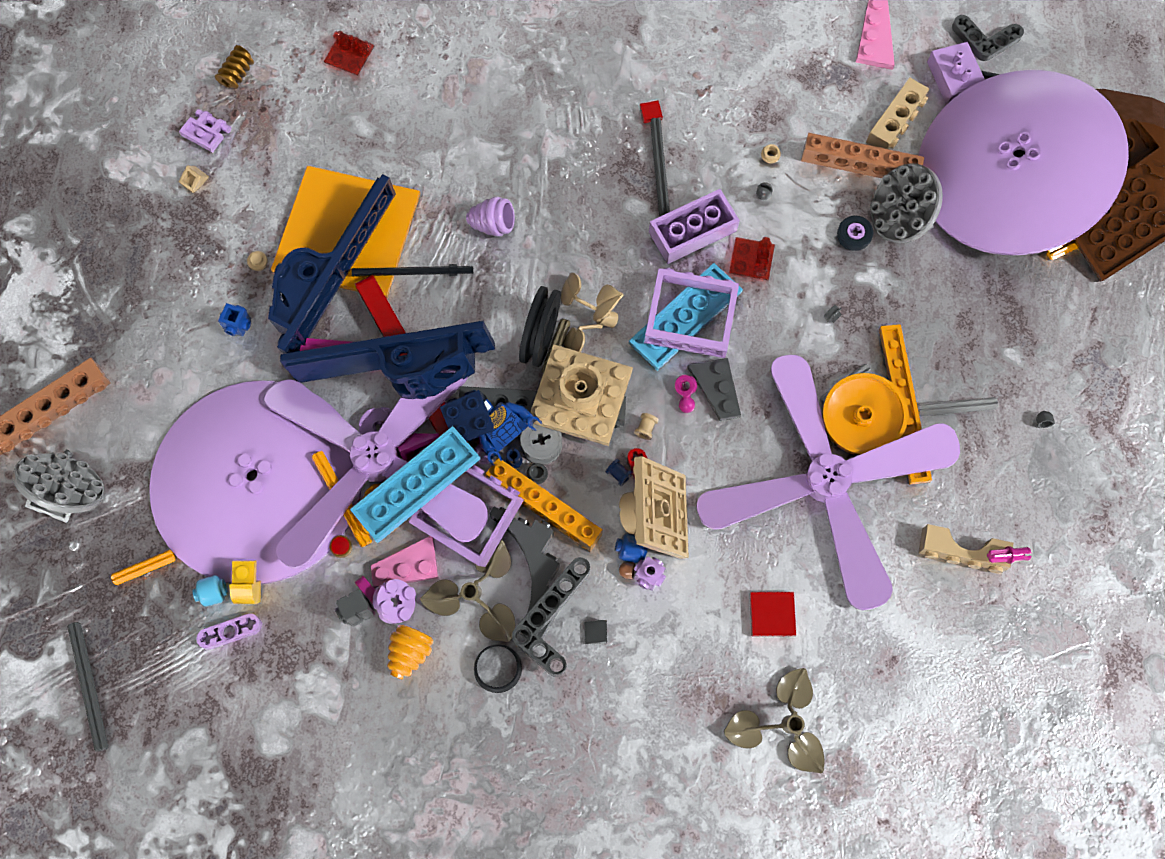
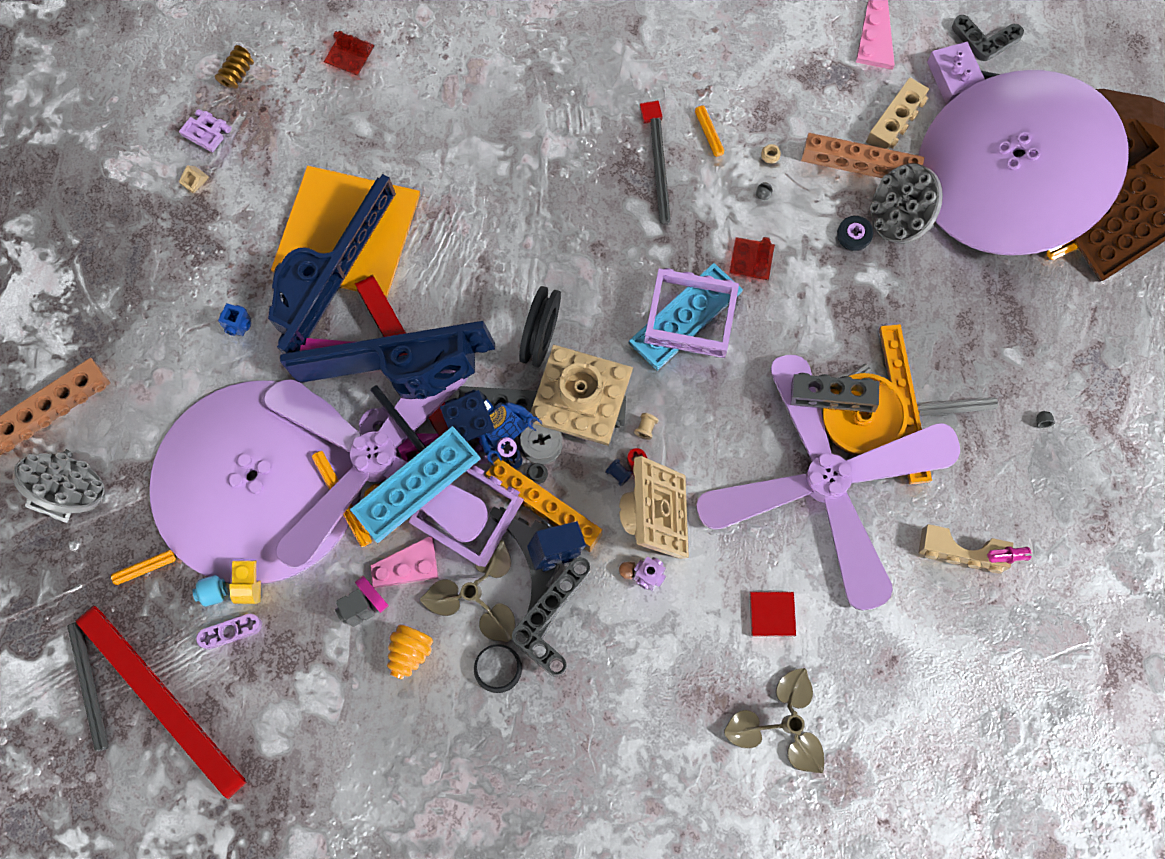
tan plate [247,251,268,271] -> none
red tile [329,535,352,558] -> none
black bar [352,264,473,276] -> none
lavender plate [373,579,416,624] -> none
lavender piece [466,196,515,237] -> none
dark tan axle [541,318,570,373] -> none
tan plant [561,273,624,352] -> none
dark grey slope [585,620,607,644] -> none
blue head [615,533,648,563] -> none
lavender brick [649,189,740,264] -> none
dark pink plate [675,375,697,413] -> none
dark grey wing [687,358,741,421] -> none
dark grey plate [824,305,842,323] -> none
none -> red beam [75,605,247,799]
none -> black bar [370,385,426,452]
none -> lavender bush [497,437,517,457]
none -> dark blue brick [527,521,586,571]
none -> light orange axle [695,105,724,157]
none -> dark grey brick [790,373,880,413]

